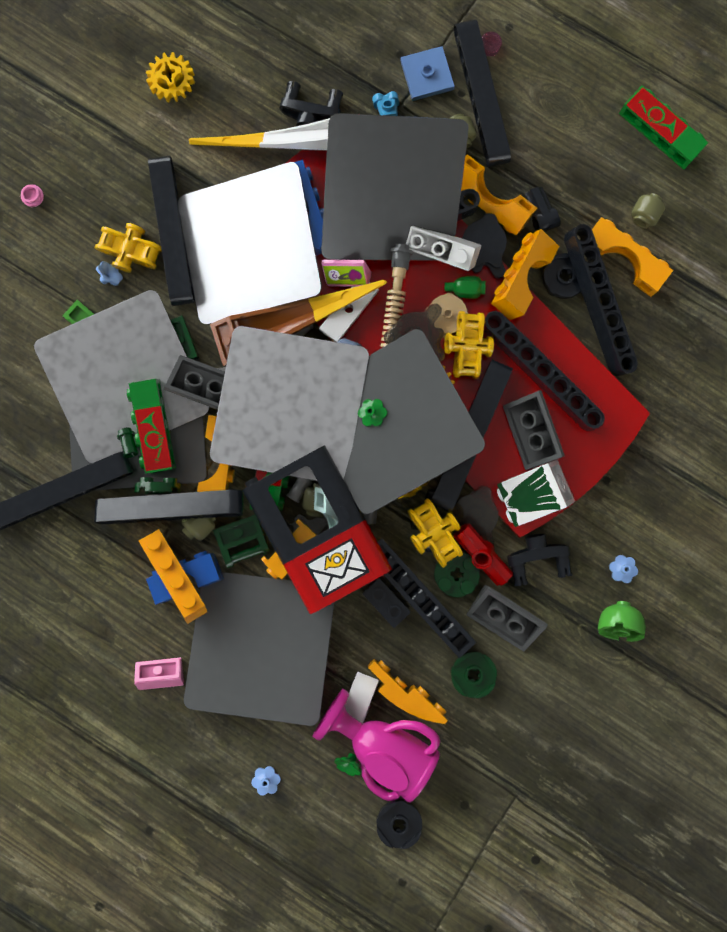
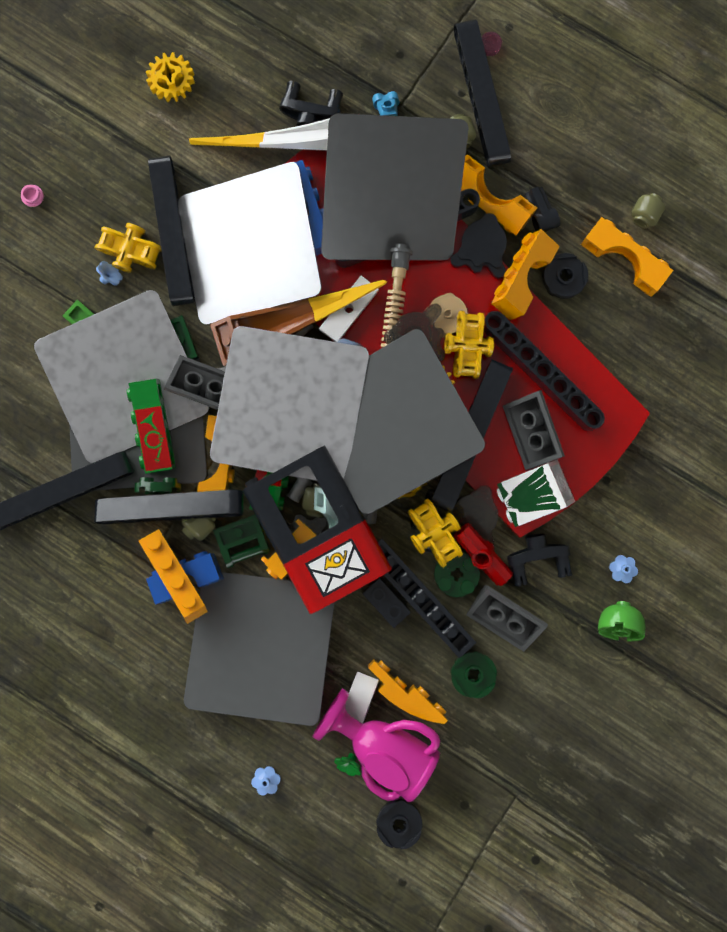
dark green pin [117,427,139,458] -> none
bright pink slope [135,657,184,690] -> none
slope [321,260,372,287] -> none
green plant [358,399,388,427] -> none
medium blue plate [400,46,454,101] -> none
white slope [406,226,481,271] -> none
green plant [444,276,486,299] -> none
black beam [564,224,638,376] -> none
green brick [619,85,709,170] -> none

